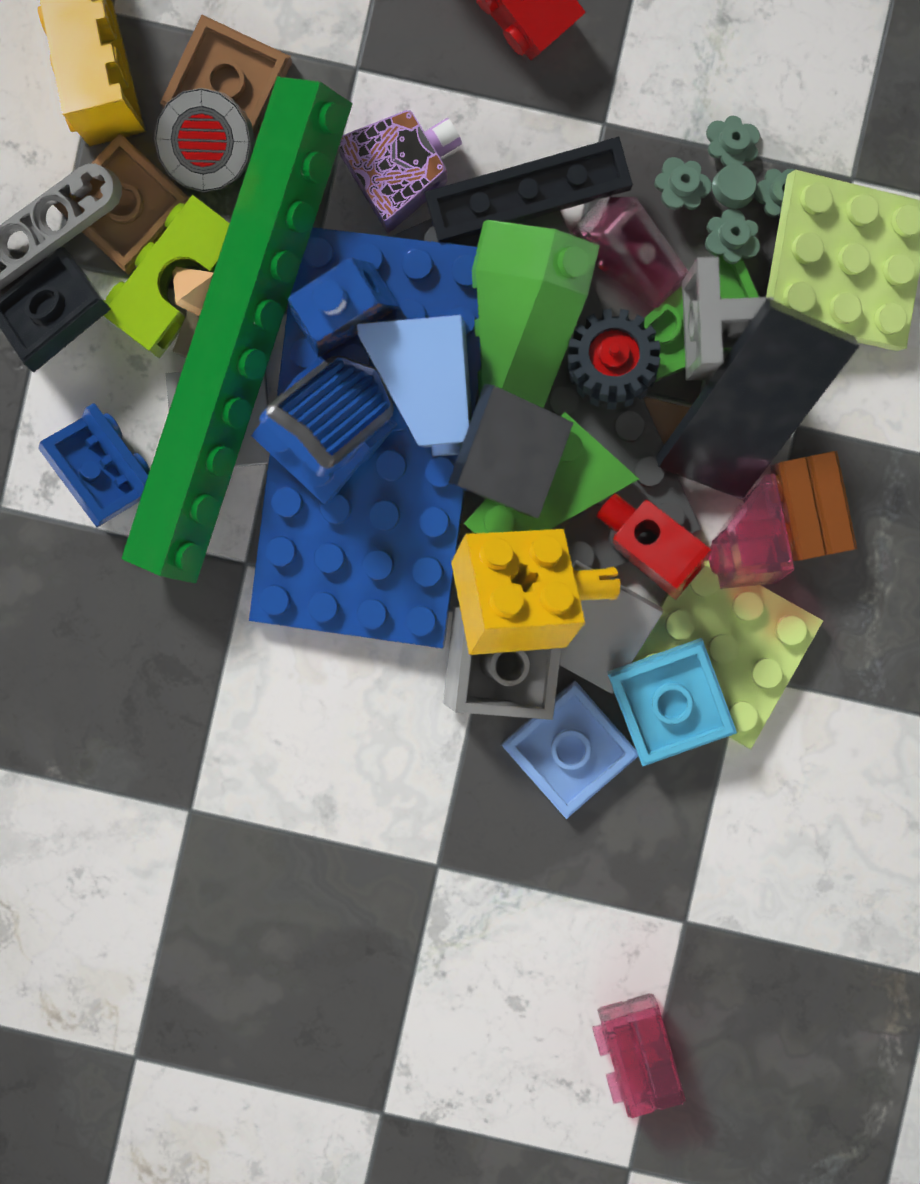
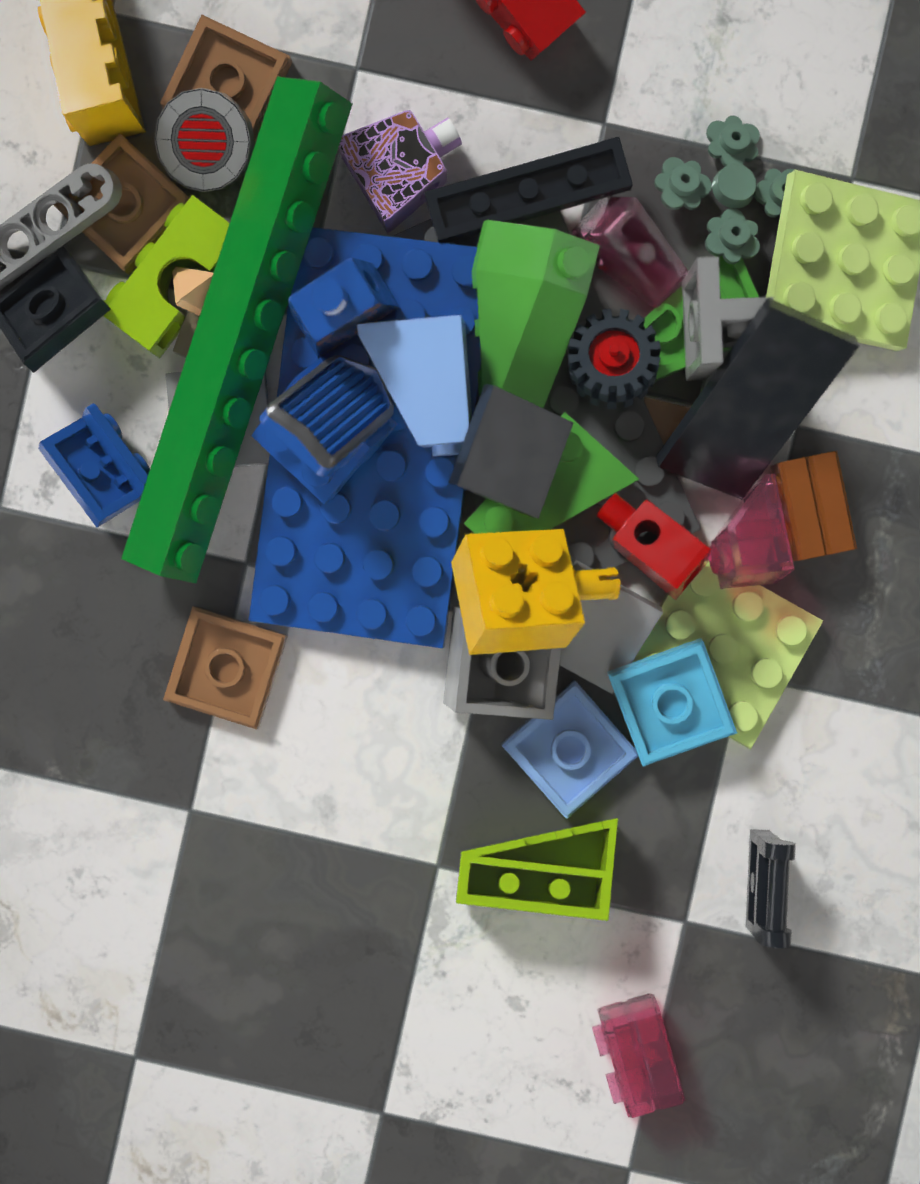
none -> medium nougat tile [163,606,288,730]
none -> lime wedge [455,818,618,921]
none -> black plate [745,829,796,948]

